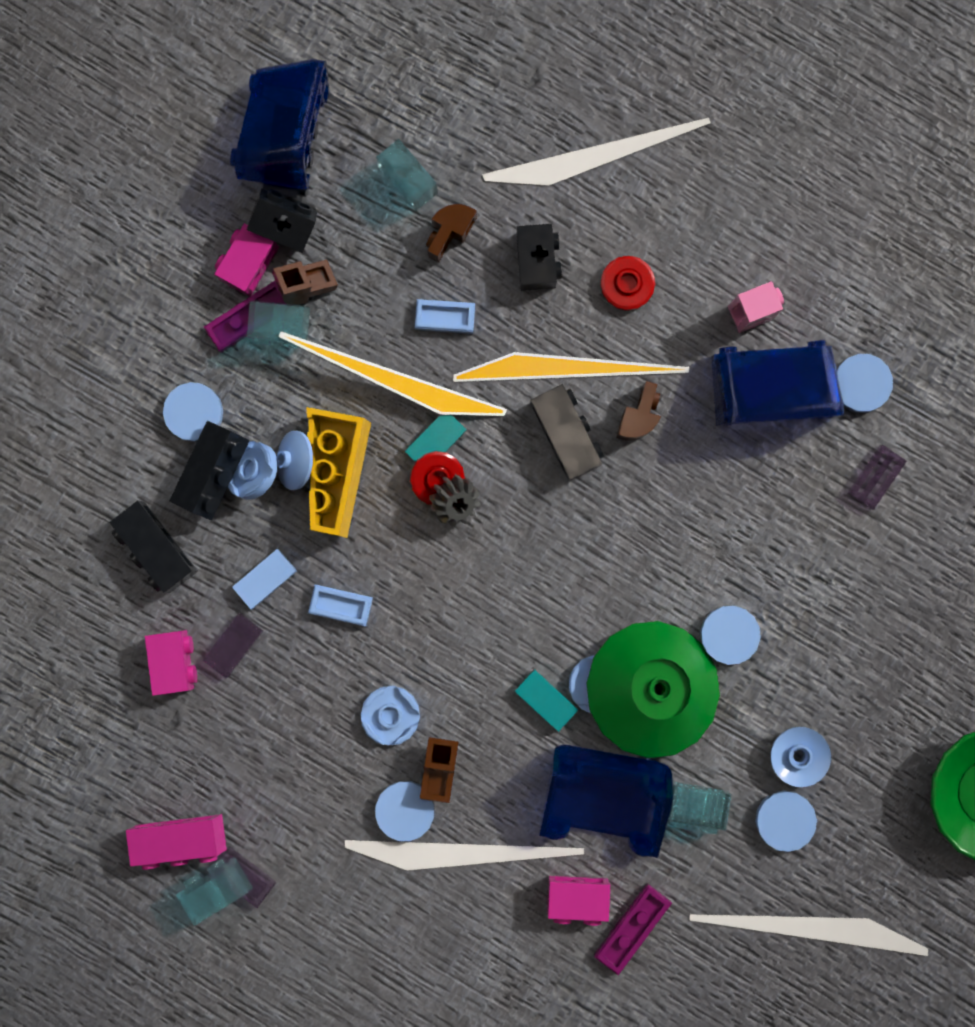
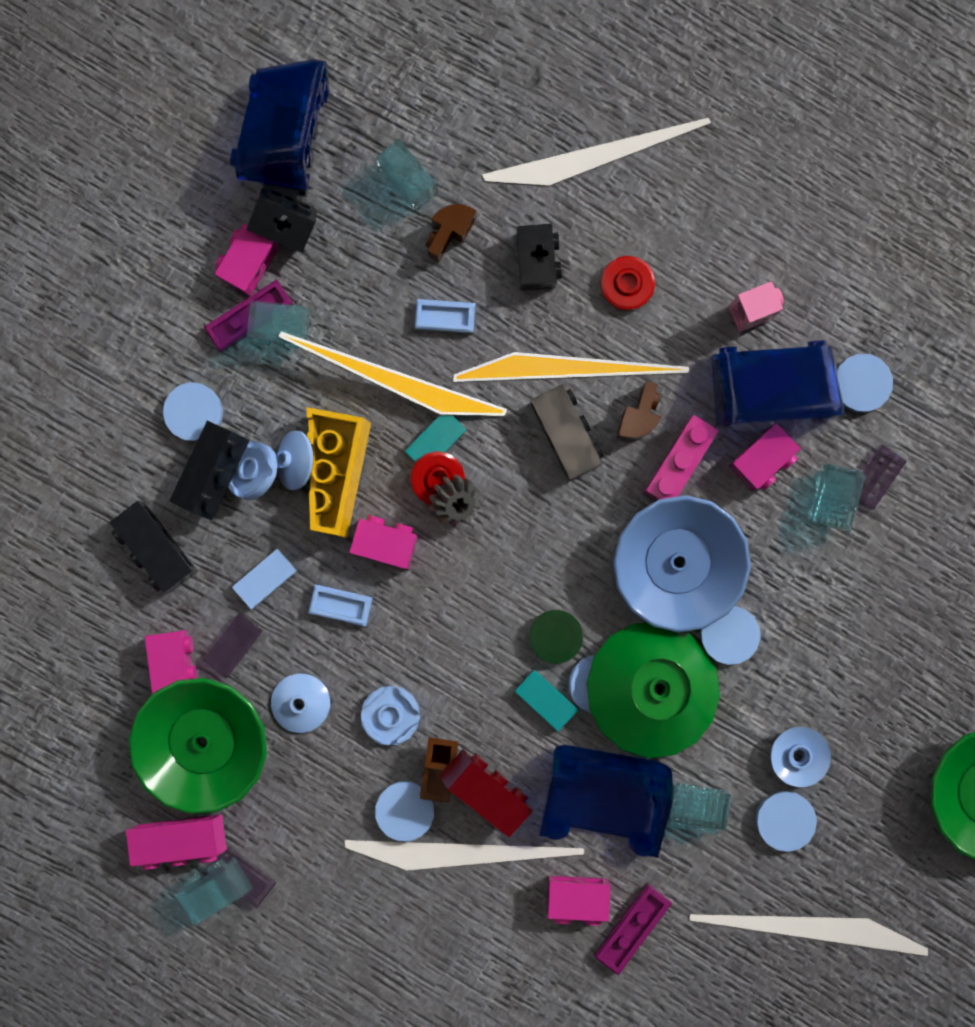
reddish brown brick [272,259,338,305] -> none
none -> green dish [128,678,267,814]
none -> light blue dish [271,673,330,733]
none -> dark pink brick [349,515,418,569]
none -> dark red brick [439,749,533,838]
none -> dark green piece [529,610,583,664]
none -> medium blue dish [613,495,751,633]
none -> dark pink brick [643,415,719,501]
none -> dark pink brick [728,423,801,491]
none -> clear light blue brick [808,463,866,532]

